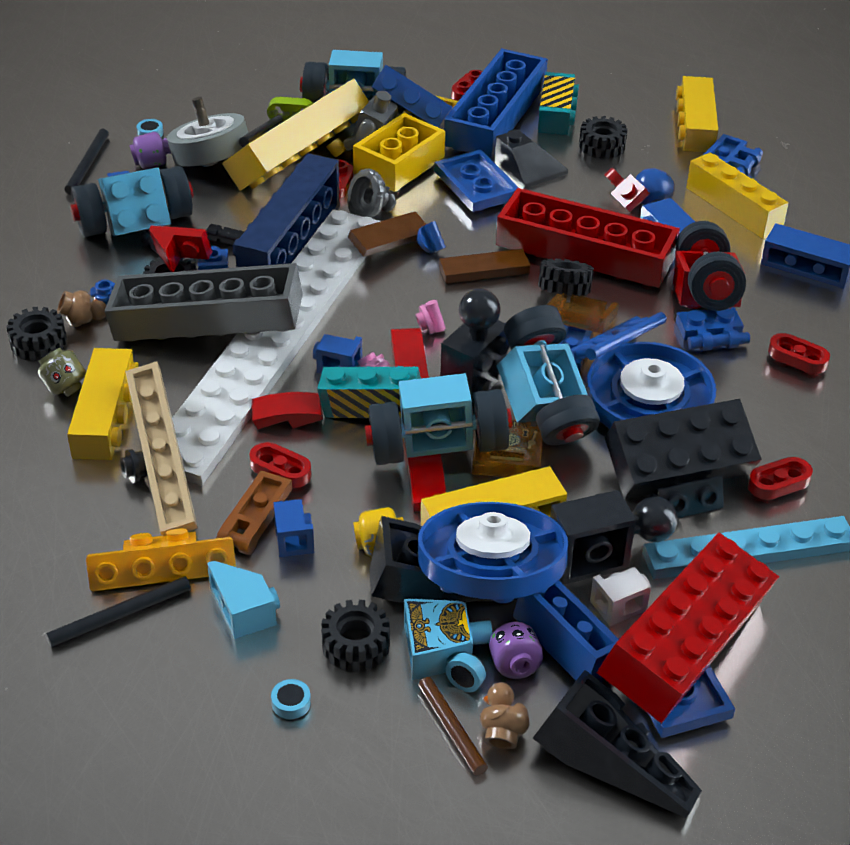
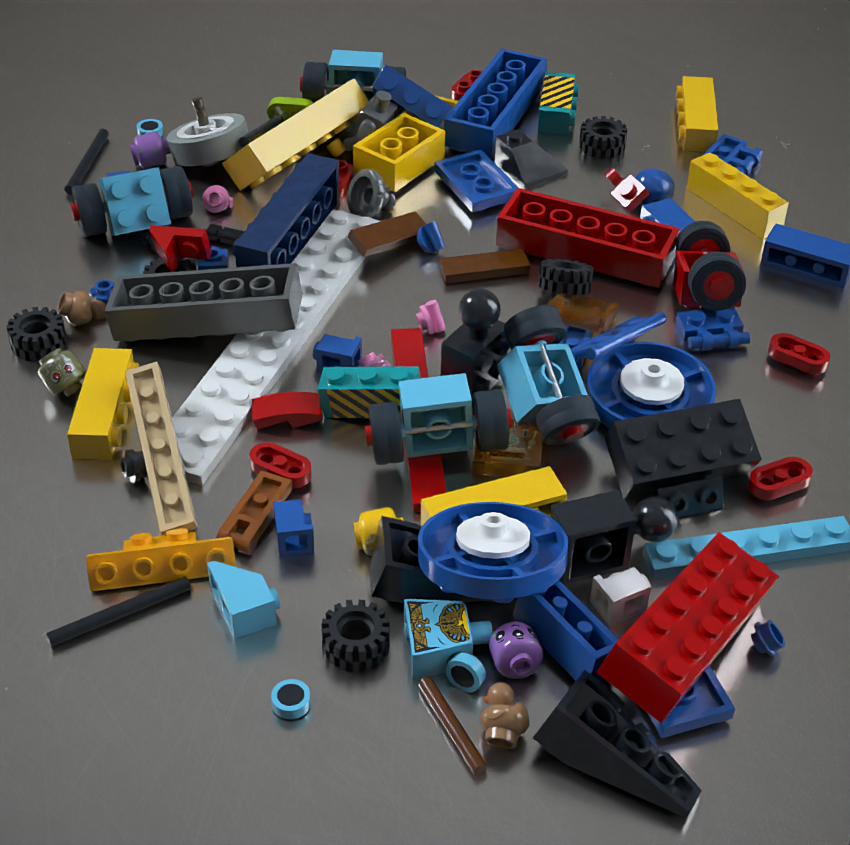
none -> bright pink plate [202,185,234,213]
none -> blue plate [751,620,785,656]

